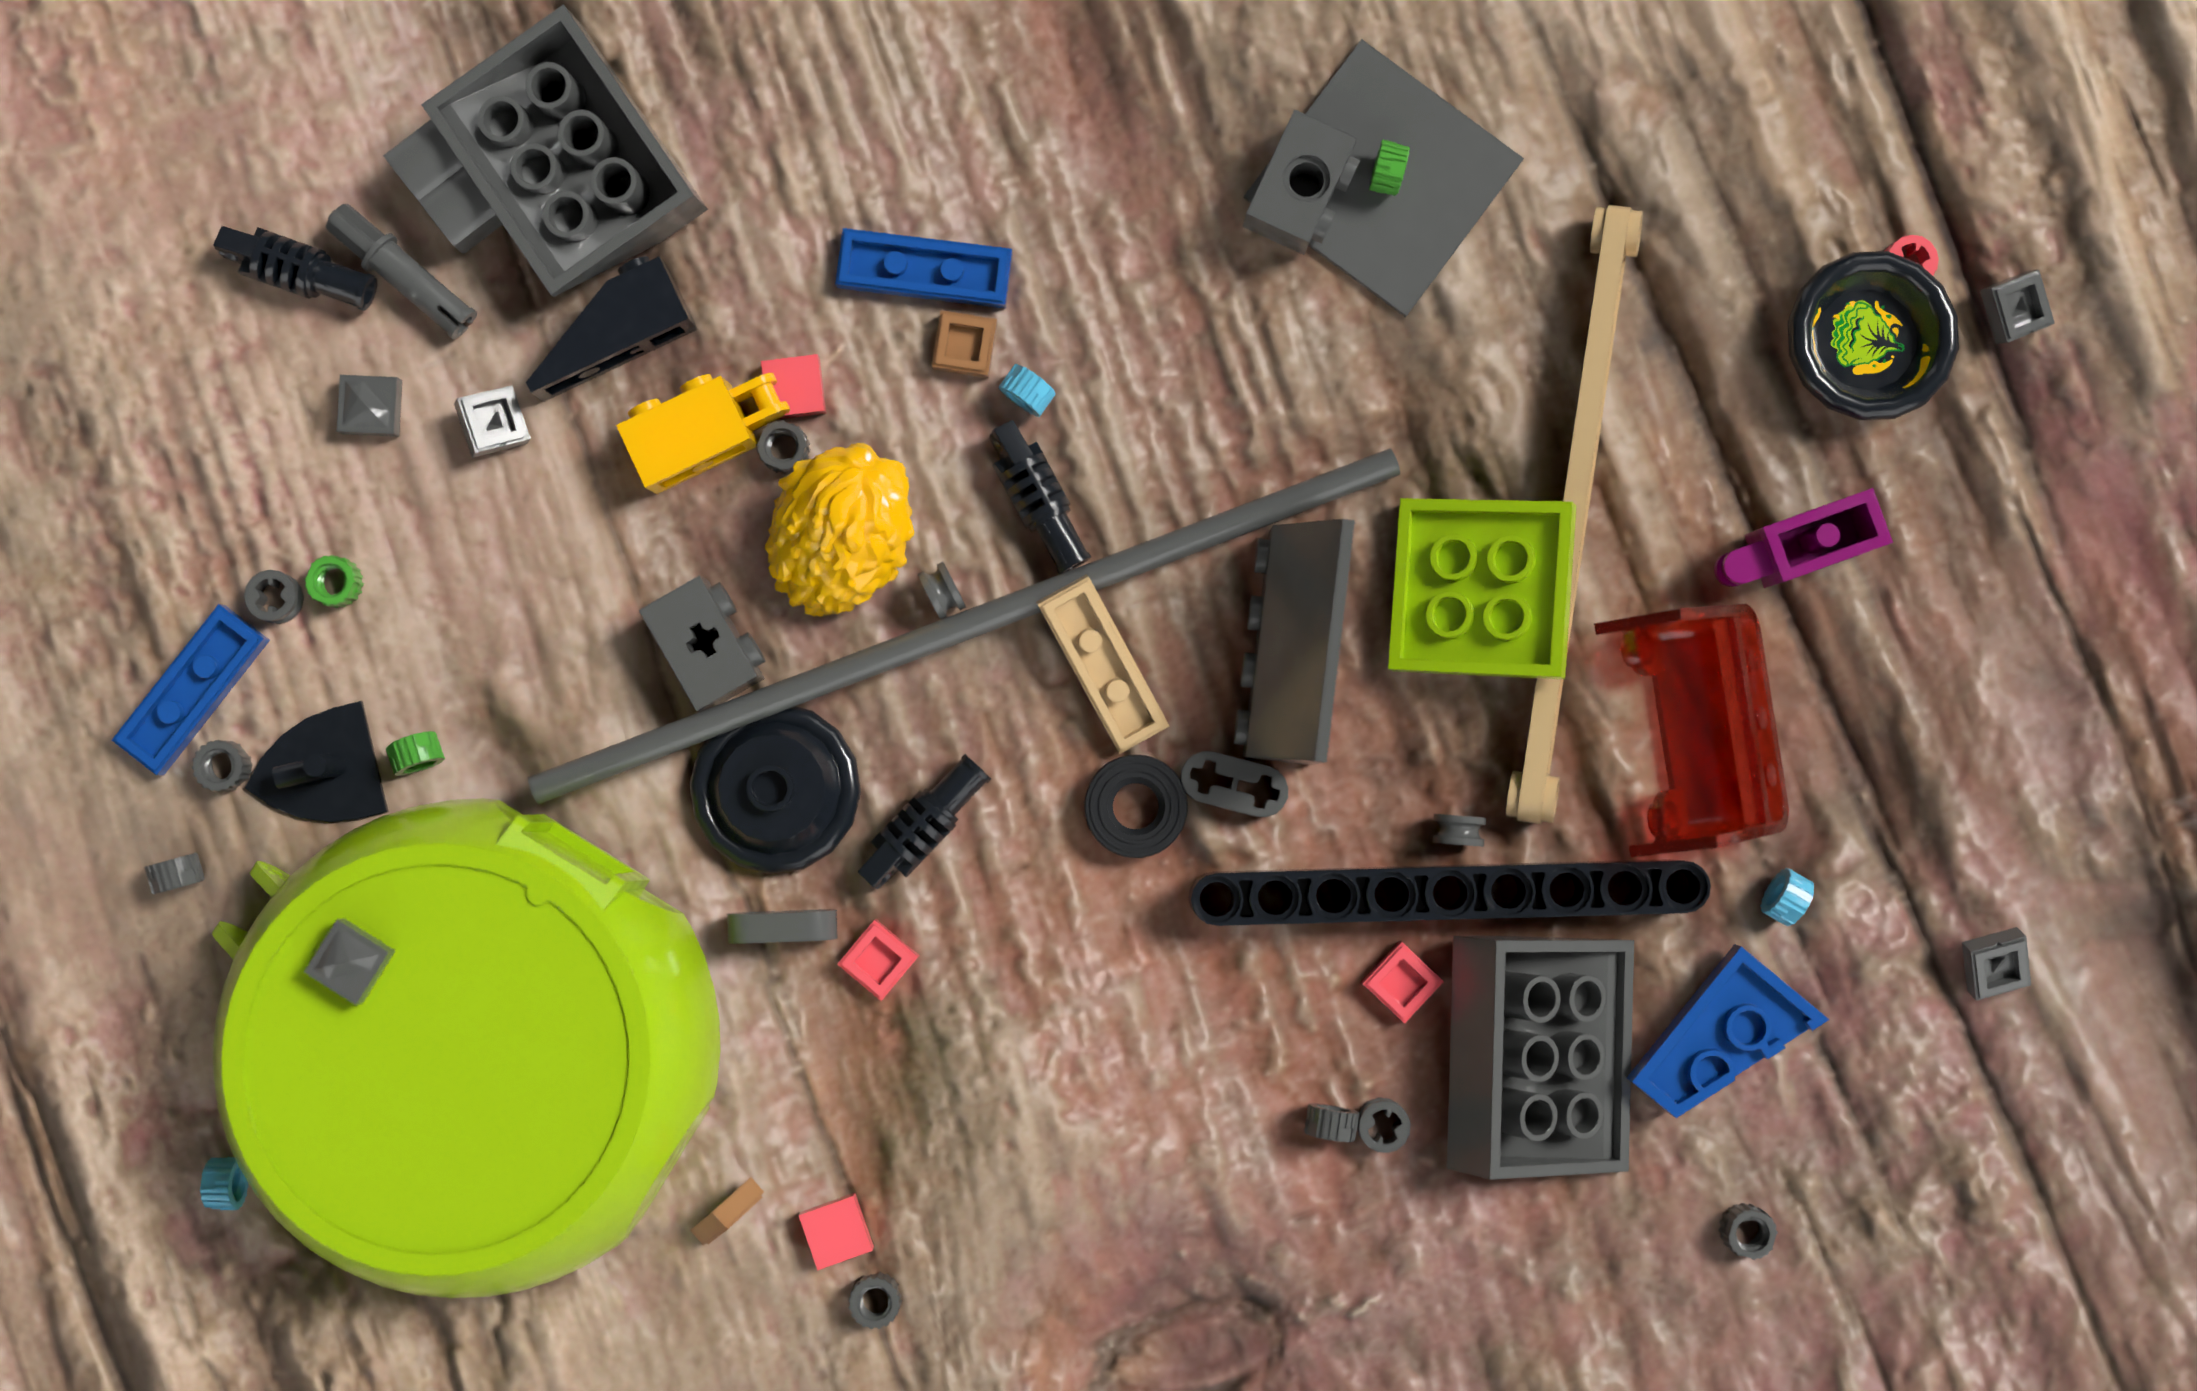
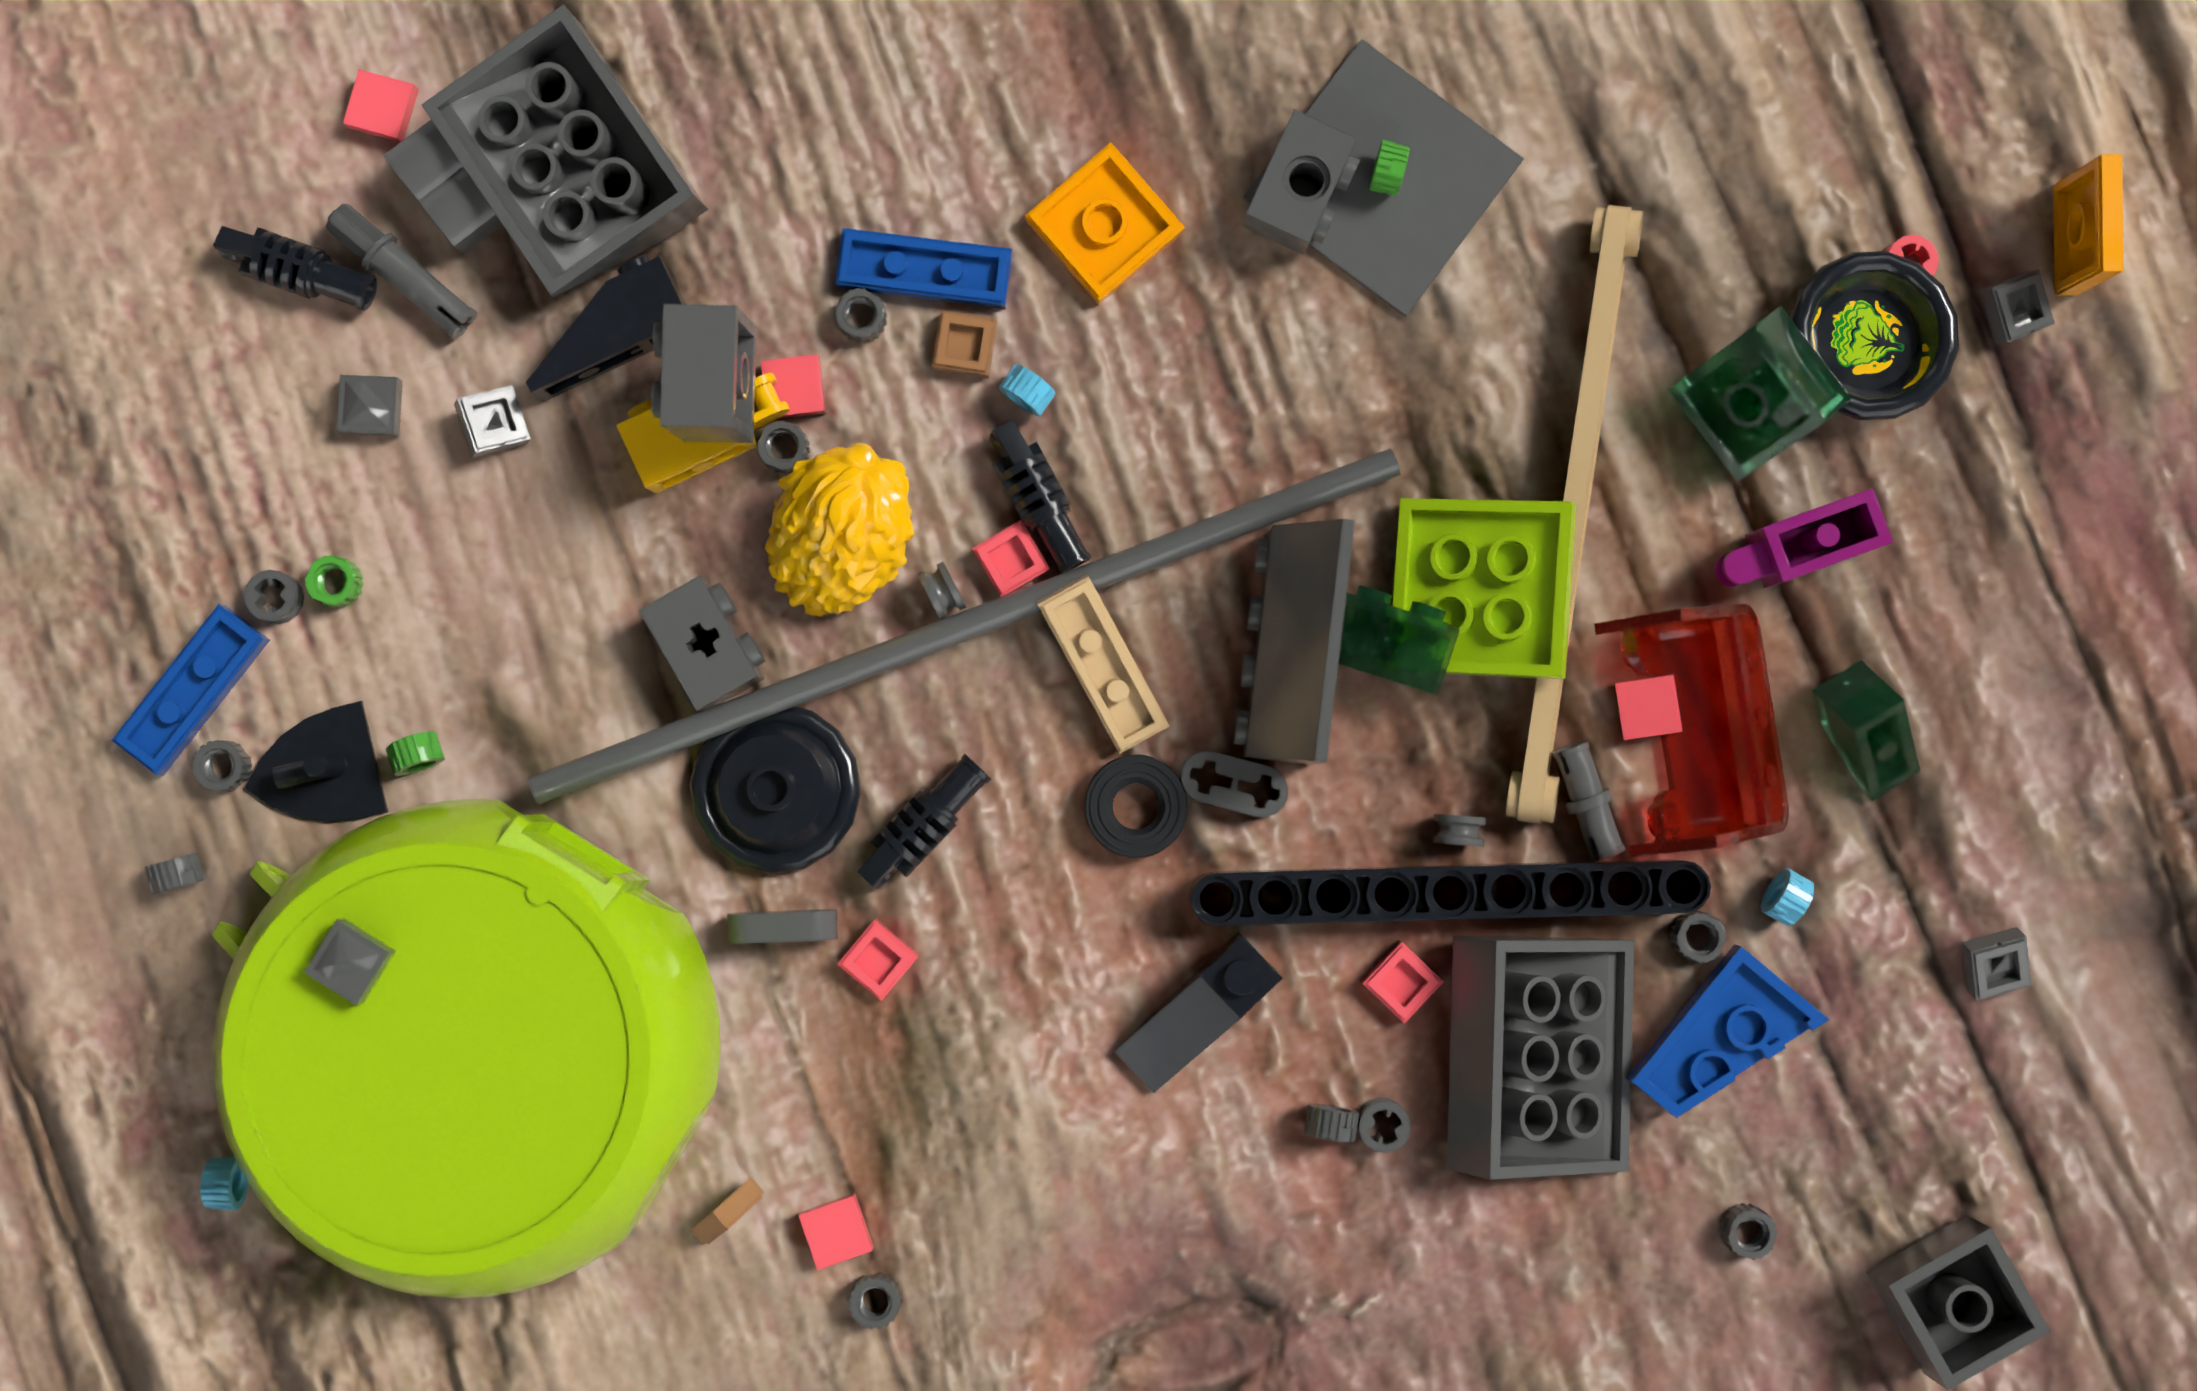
none -> coral tile [343,69,419,143]
none -> dark grey brick [651,304,757,443]
none -> dark grey axle [835,288,888,343]
none -> coral tile [972,520,1051,597]
none -> light orange tile [1025,142,1185,305]
none -> black slope [1114,932,1283,1093]
none -> clear green bracket [1338,585,1460,696]
none -> dark grey pin [1552,741,1625,862]
none -> coral tile [1615,674,1683,740]
none -> clear green brick [1668,306,1852,481]
none -> dark grey axle [1669,911,1727,964]
none -> clear green slope [1812,660,1920,801]
none -> dark grey brick [1866,1215,2051,1390]
none -> light orange tile [2053,154,2124,296]

